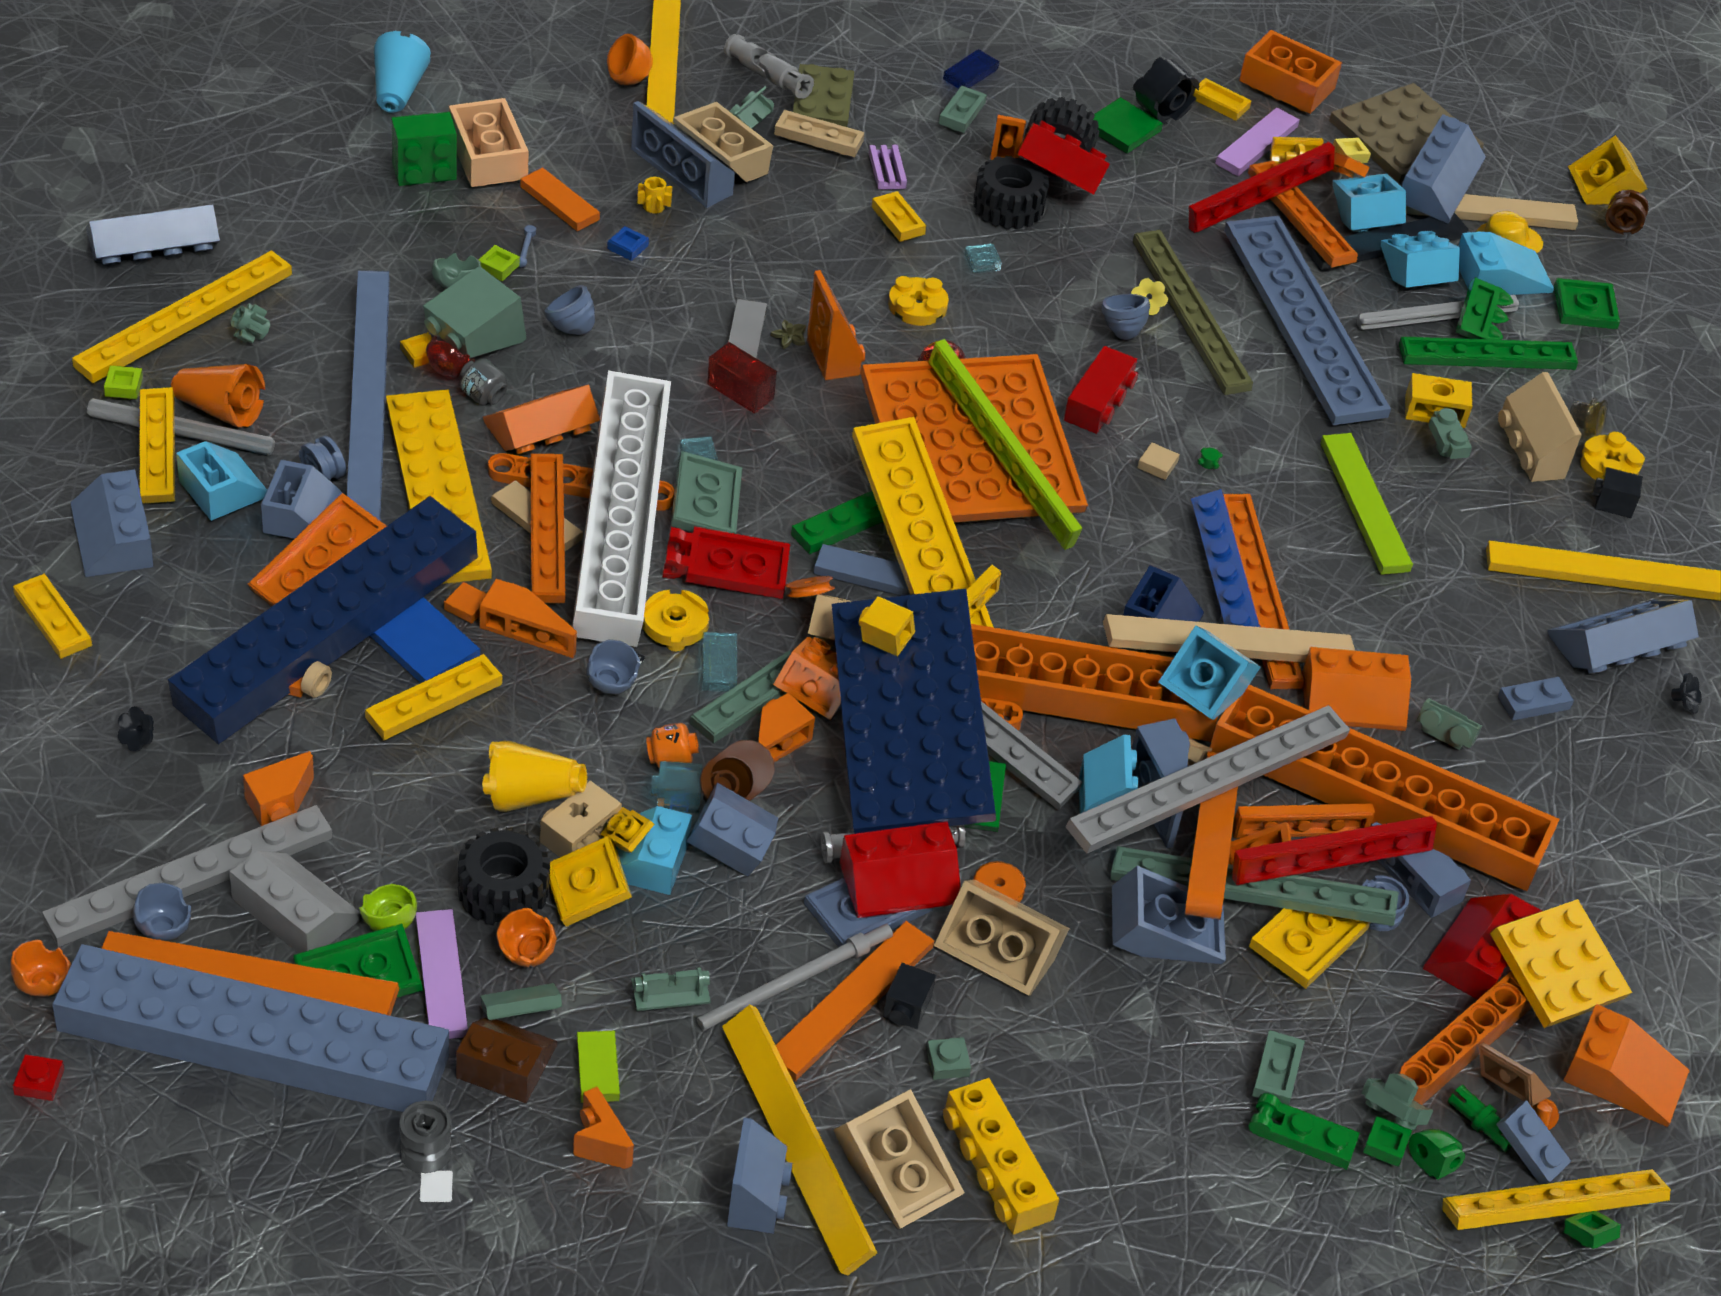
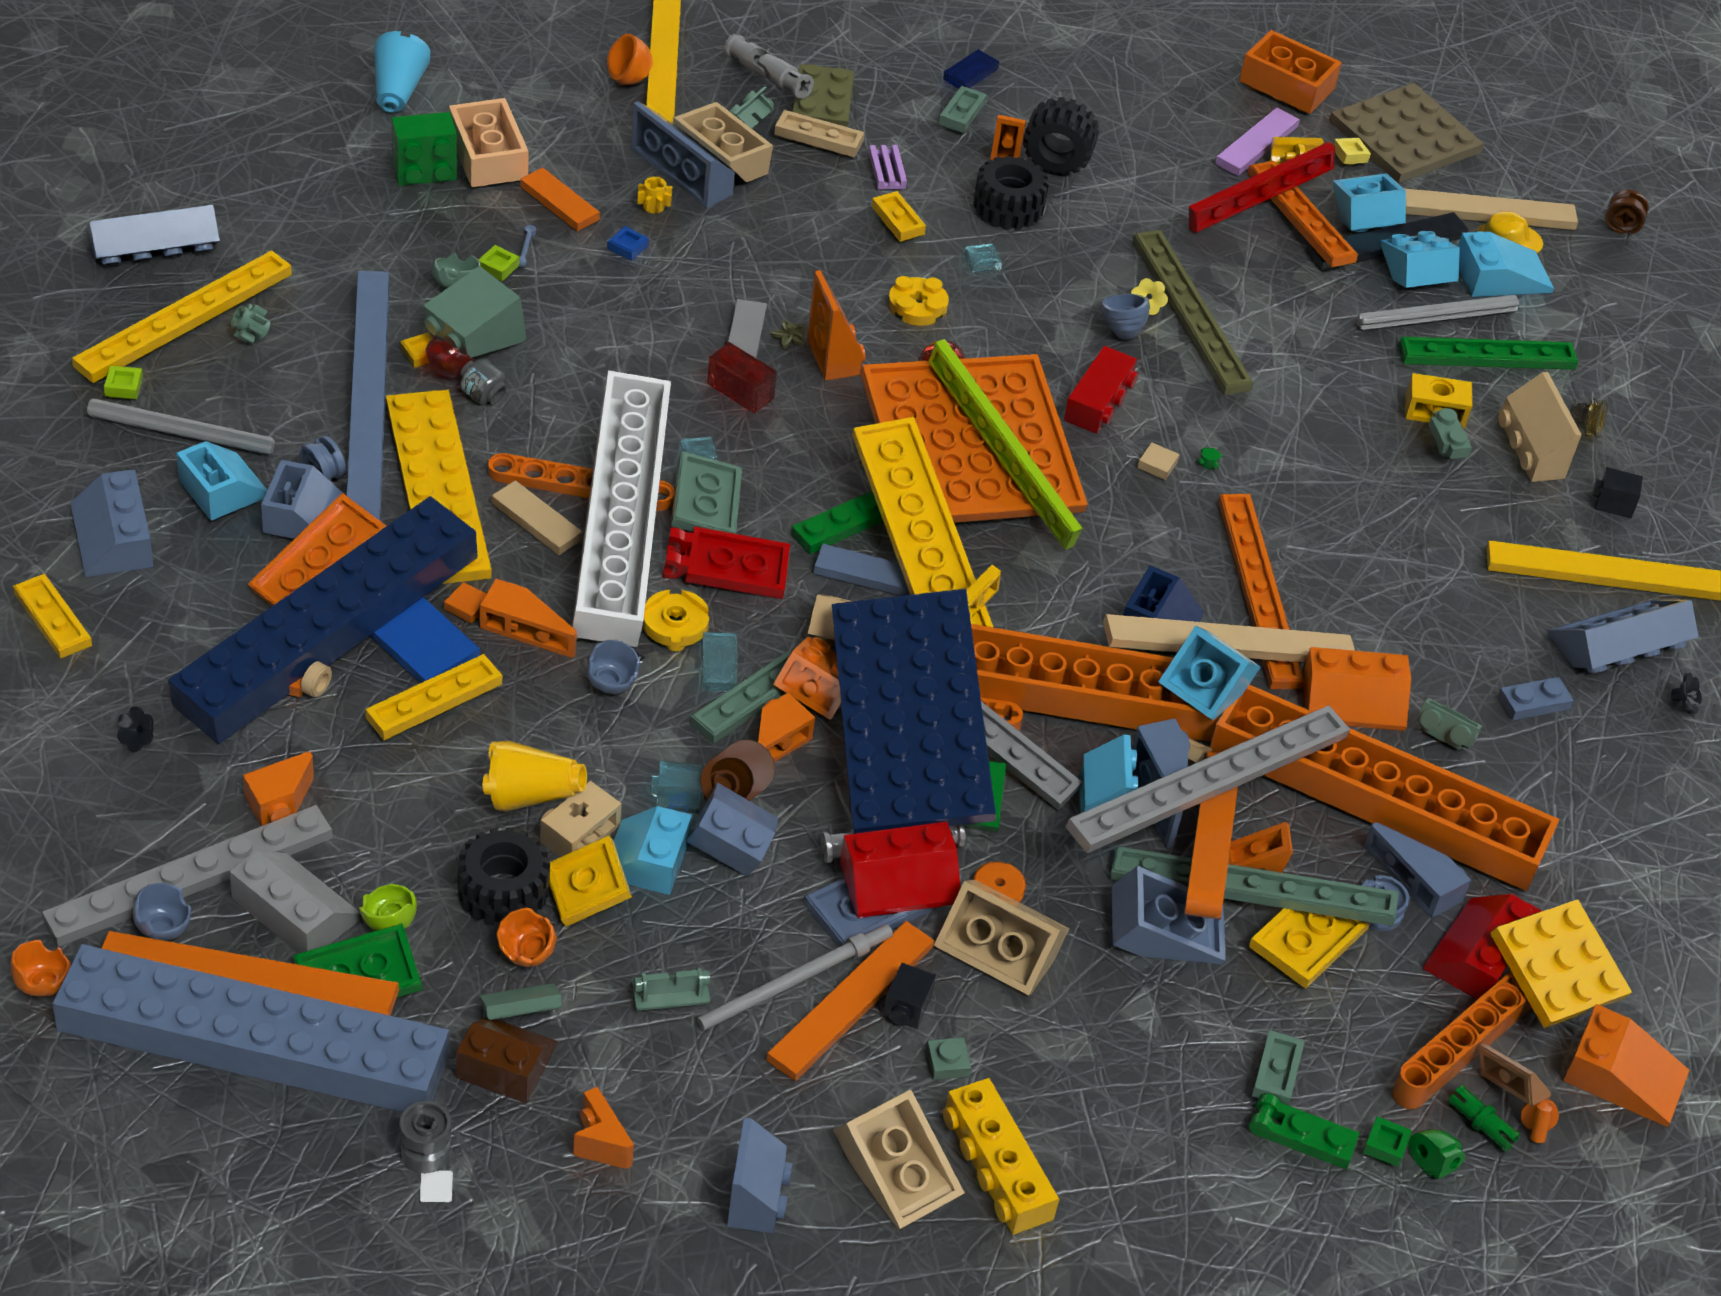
red plate [13,1054,65,1101] -> none
yellow plate [140,387,175,504] -> none
orange cone [171,364,265,428] -> none
lavender tile [416,909,468,1039] -> none
orange slope [483,384,600,454] -> none
orange tile [530,454,565,603] -> none
sand blue hat [545,285,595,335] -> none
lime tile [577,1030,620,1103] -> none
yellow slope [600,807,655,853] -> none
orange head [646,723,699,771] -> none
yellow tile [722,1004,877,1276] -> none
orange piece [785,576,835,598] -> none
yellow brick [859,596,915,657] -> none
red slope [1016,120,1110,195] -> none
green tile [1093,97,1163,154] -> none
black brick [1133,57,1200,124] -> none
blue plate [1191,489,1260,627] -> none
yellow tile [1193,78,1251,121] -> none
sand blue plate [1224,216,1391,425] -> none
orange tile [1232,803,1375,838] -> none
red tile [1232,816,1437,885] -> none
lime tile [1320,433,1413,575] -> none
orange plate [1330,152,1370,178] -> none
sand green piece [1361,1074,1433,1130] -> none
sand blue slope [1402,114,1486,223] -> none
yellow tile [1442,1169,1671,1230] -> none
green plate [1456,277,1514,340] -> none
sand blue plate [1496,1100,1571,1184] -> none
green tile [1554,278,1620,329] -> none
green plate [1564,1211,1621,1249] -> none
yellow slope [1568,135,1648,205] -> none
yellow plate [1580,431,1645,480] -> none

